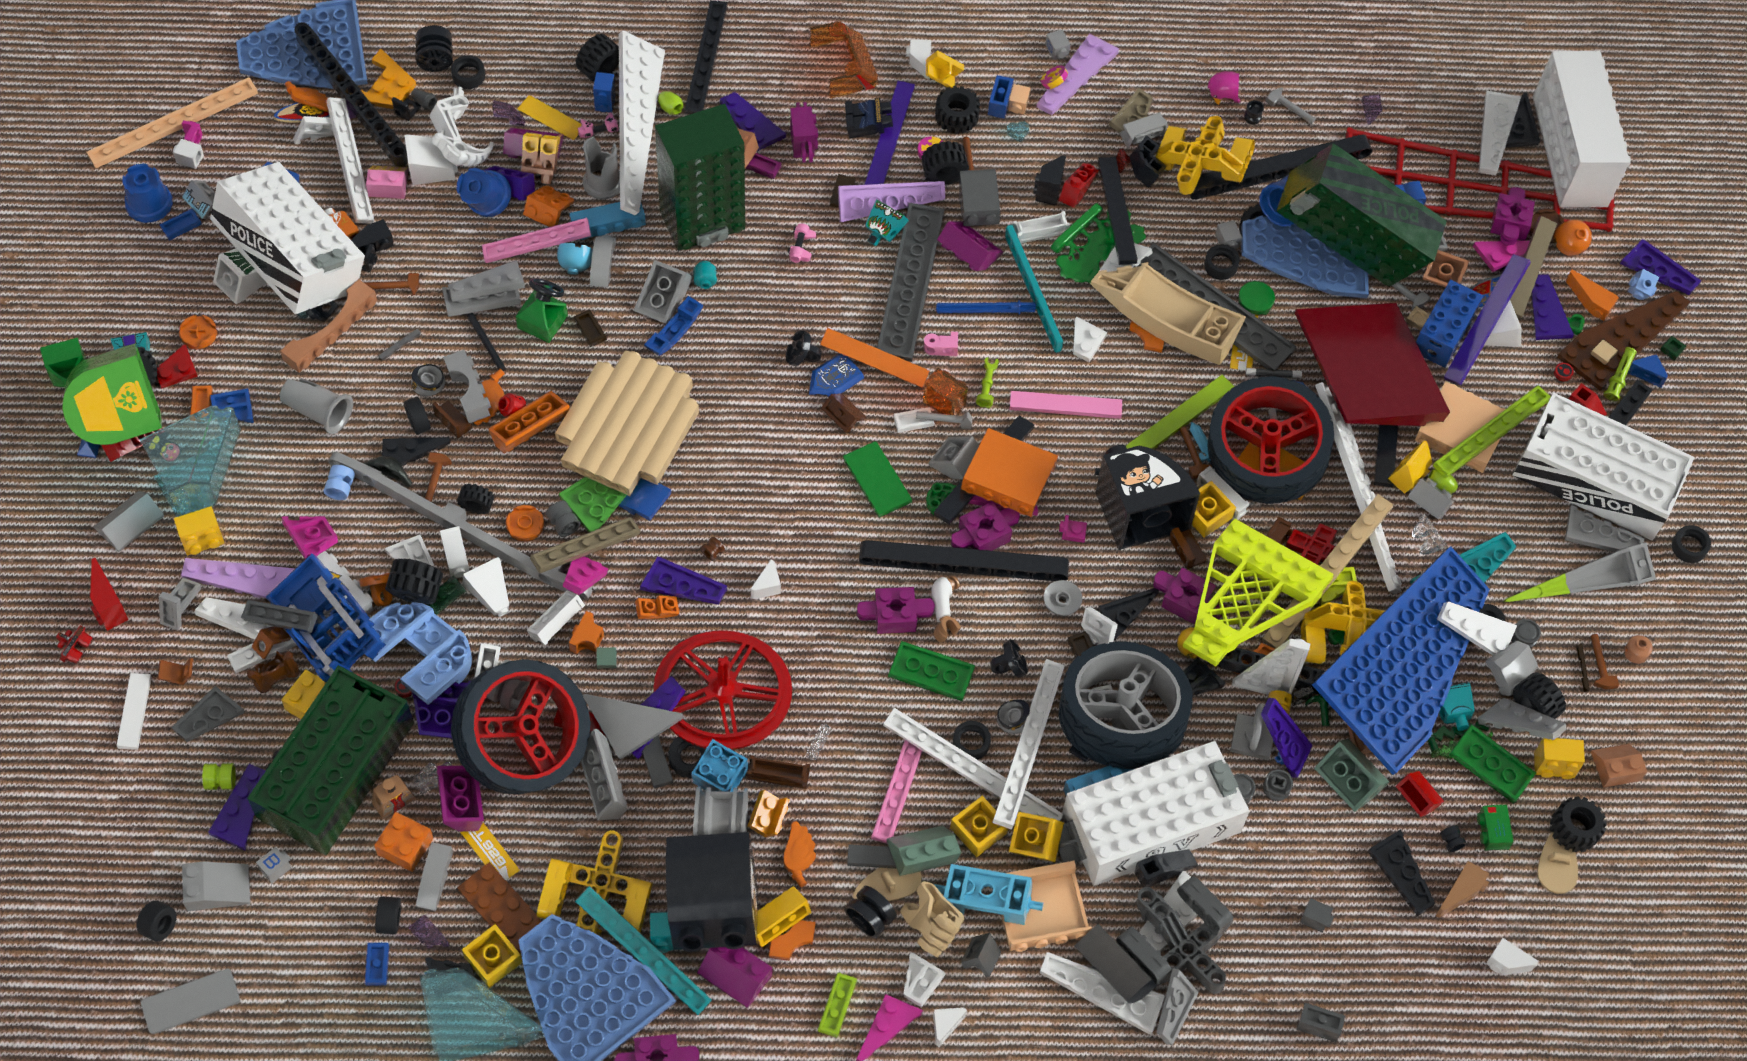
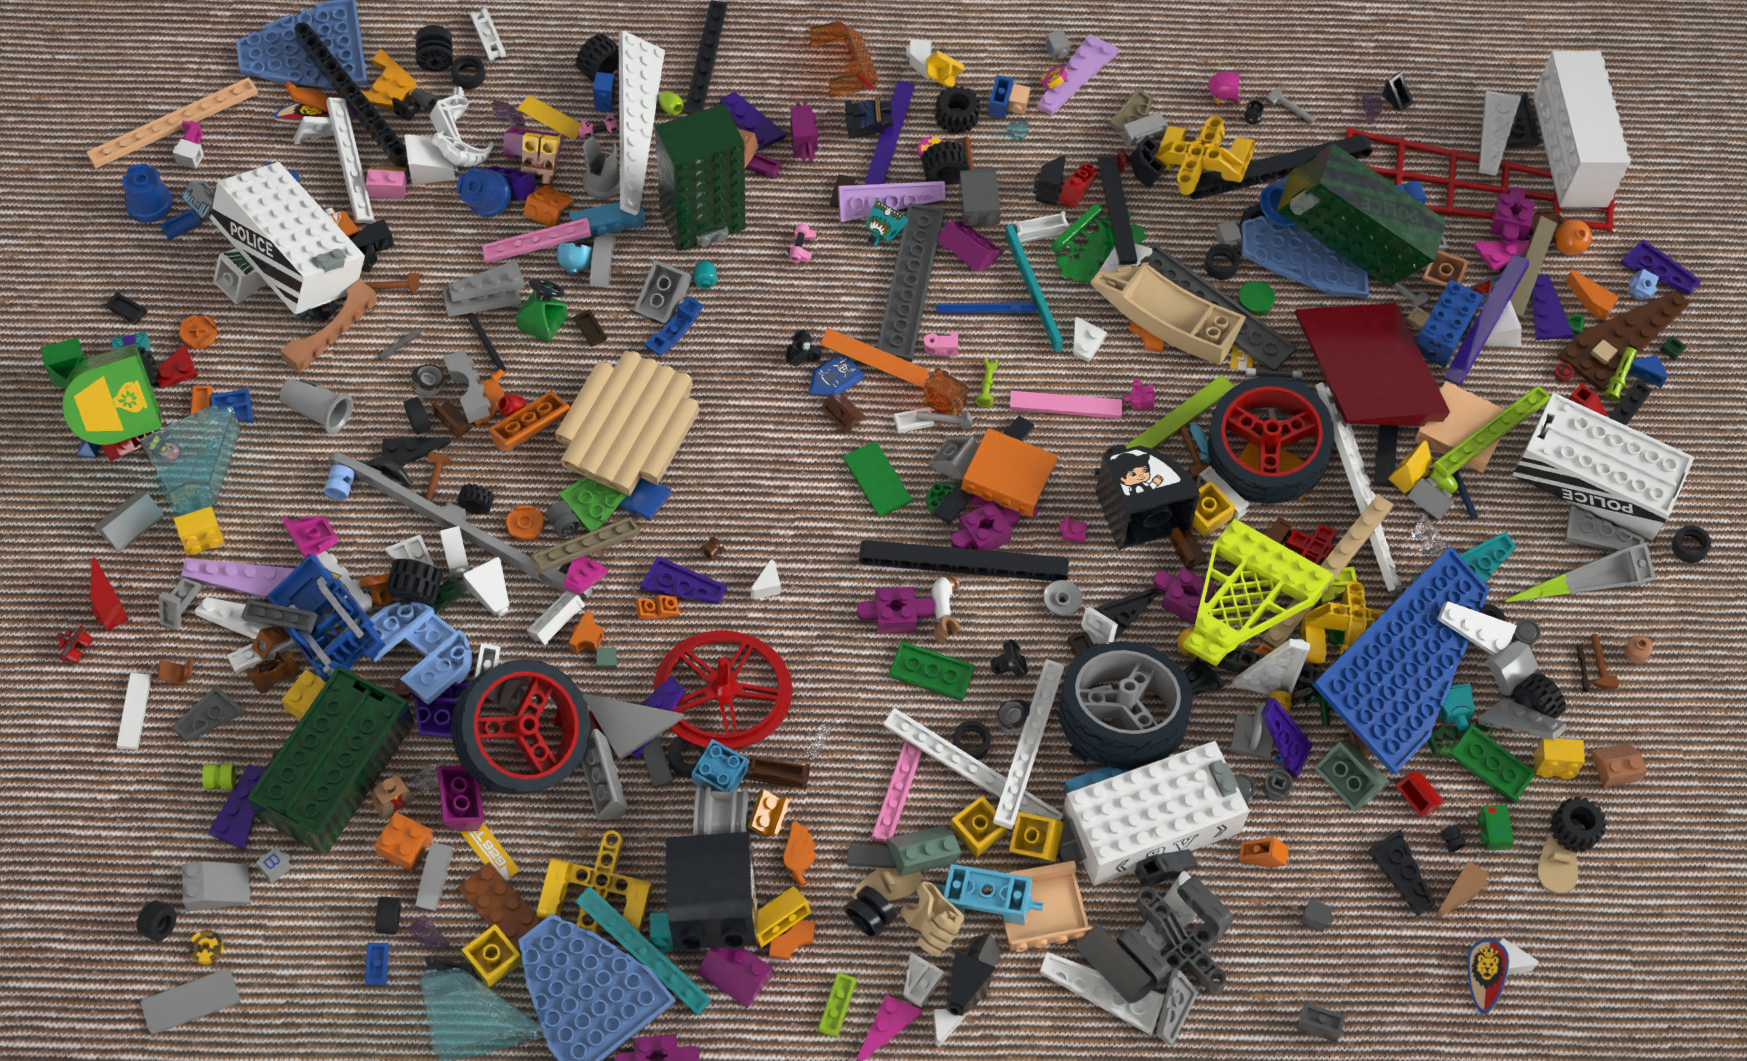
none -> black tile [105,292,147,325]
none -> piece [188,930,224,965]
none -> white plate [469,8,506,62]
none -> black slope [946,951,995,1016]
none -> dark pink piece [1124,379,1155,411]
none -> orange slope [1239,837,1289,868]
none -> black slope [1382,72,1414,111]
none -> dark blue bar [1452,470,1478,520]
none -> shield [1467,939,1510,1014]

